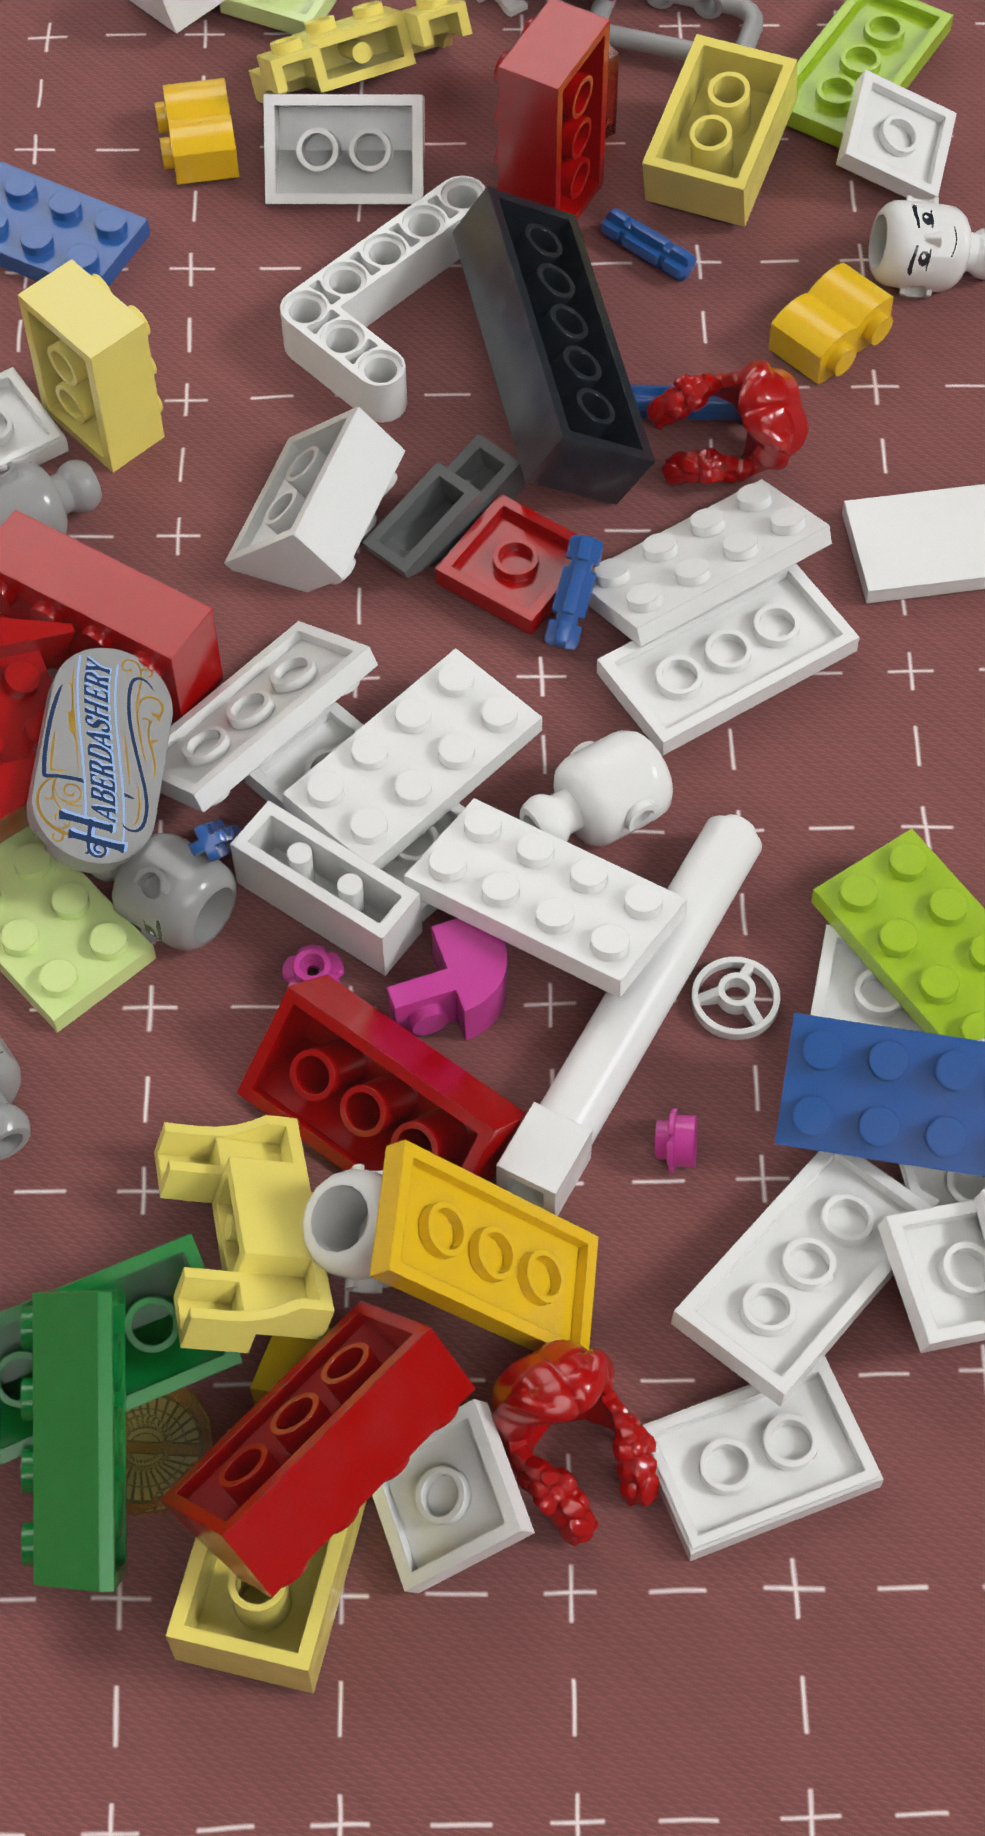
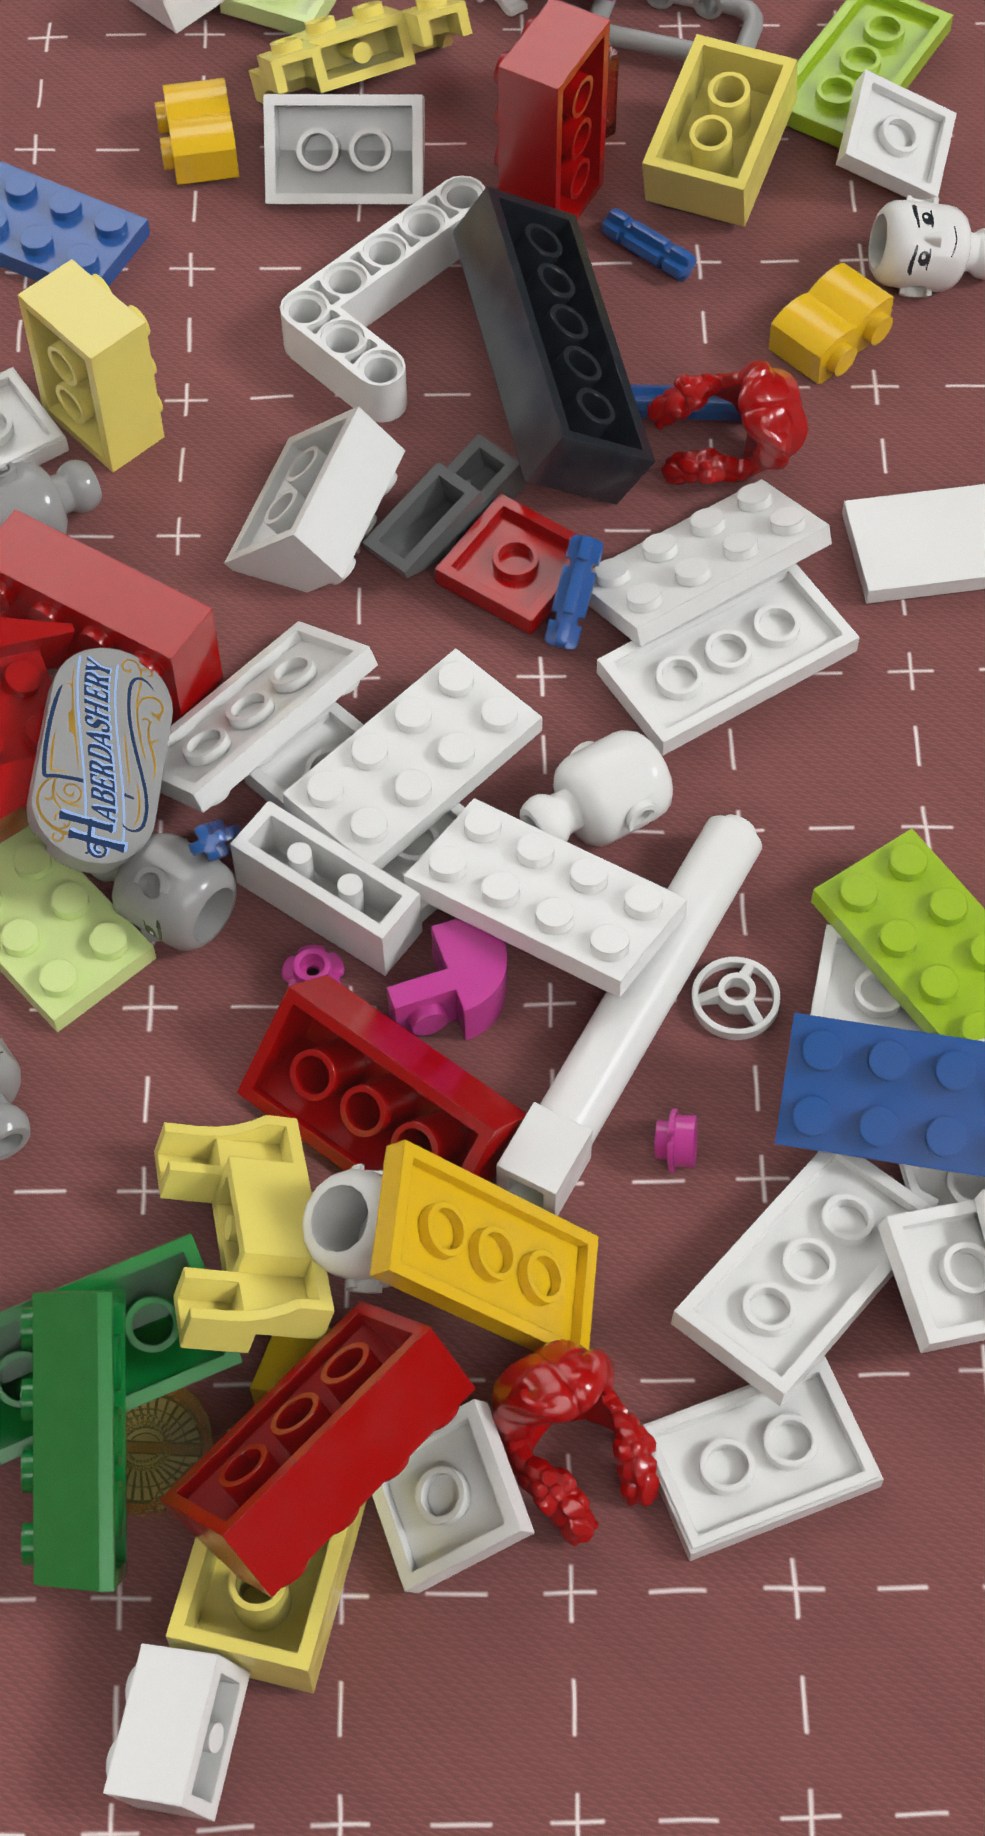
none -> white brick [103,1643,251,1822]

